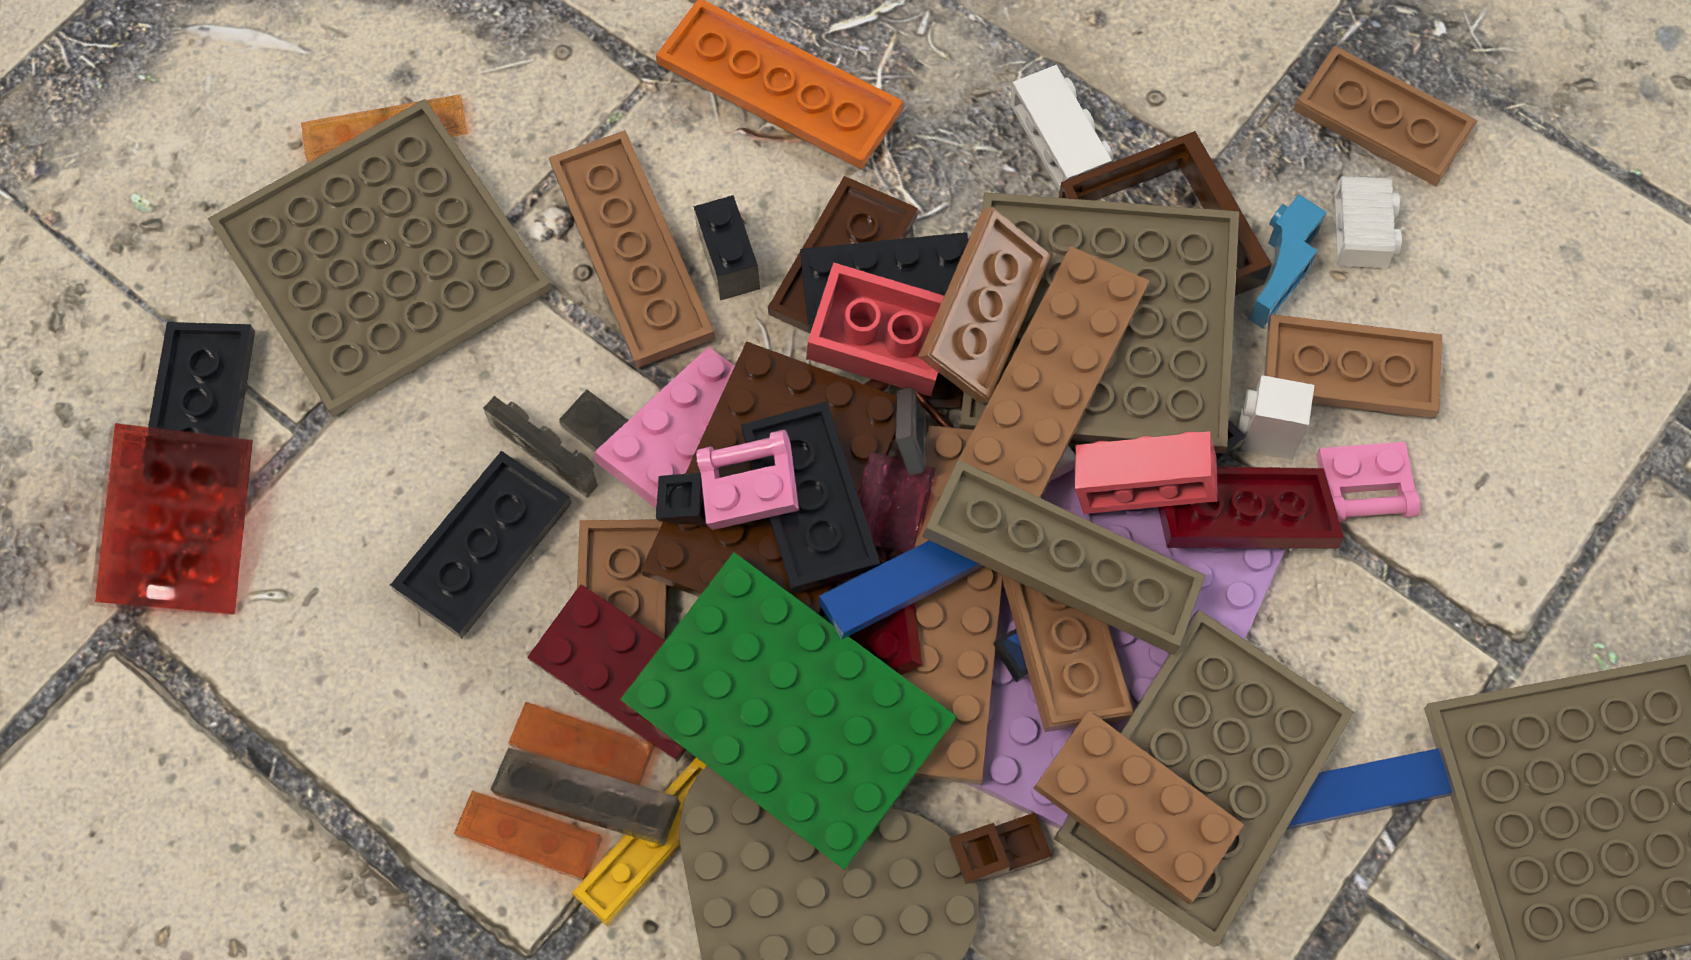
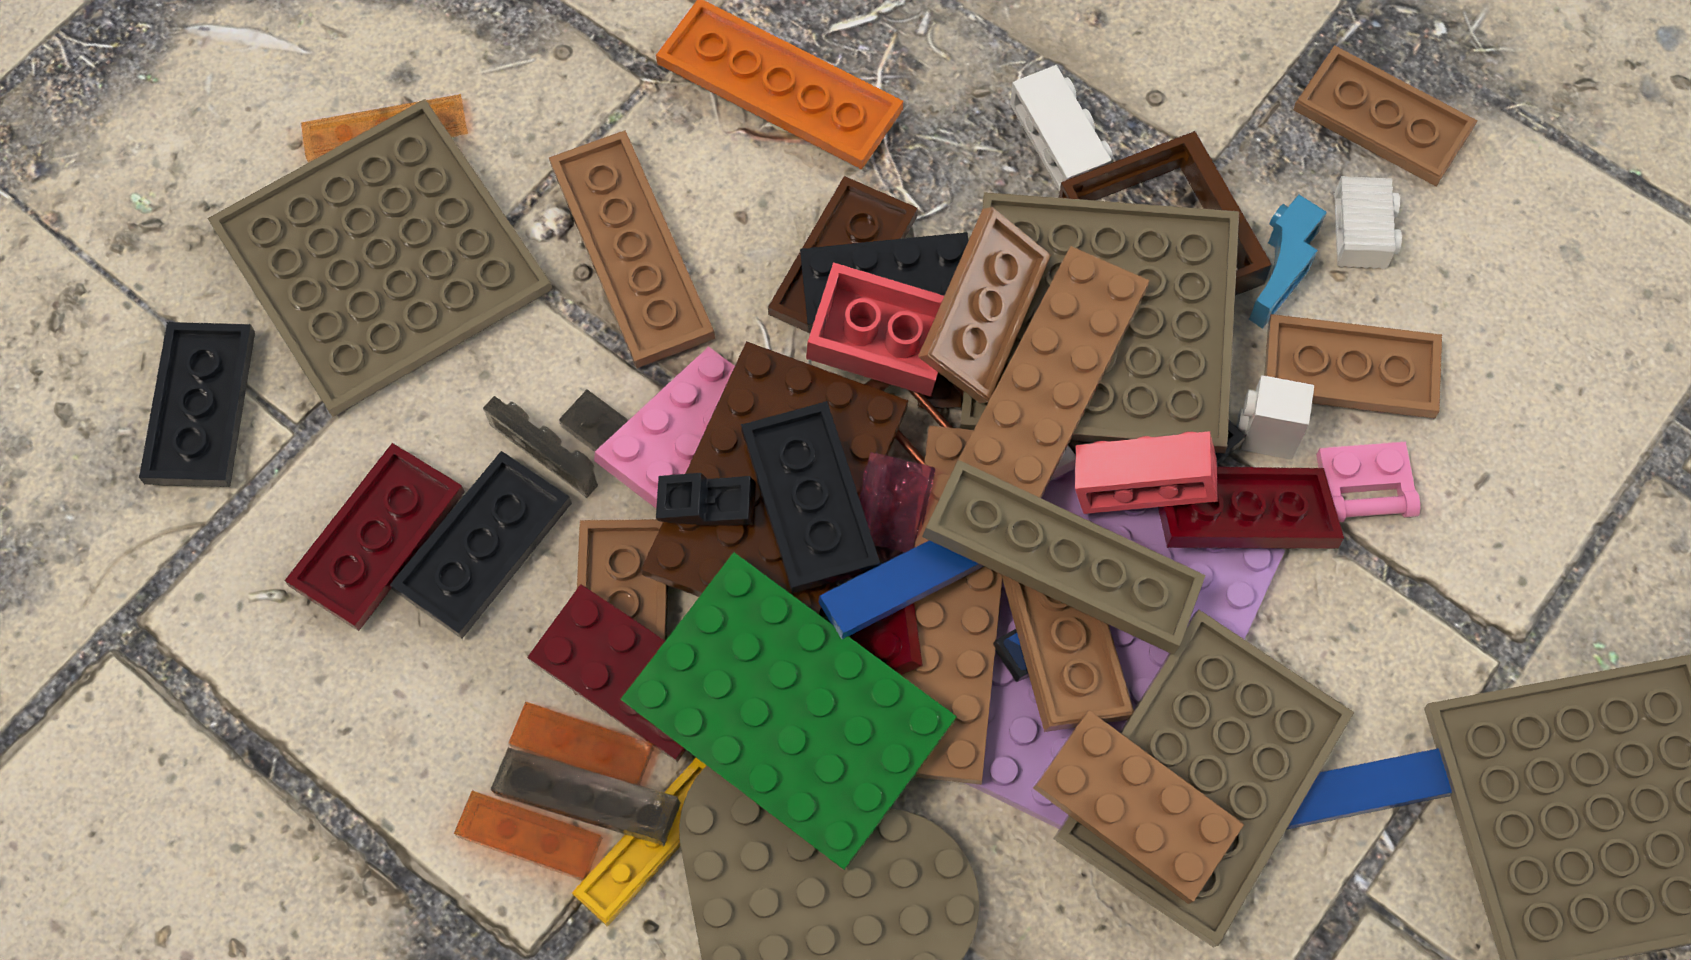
clear red slope [90,423,253,615] -> none
black brick [693,195,760,301] -> none
bright pink plate [696,430,799,530] -> none
dark grey tile [896,387,926,476] -> none
reddish brown slope [949,813,1052,884] -> none
none -> dark red plate [284,443,465,631]

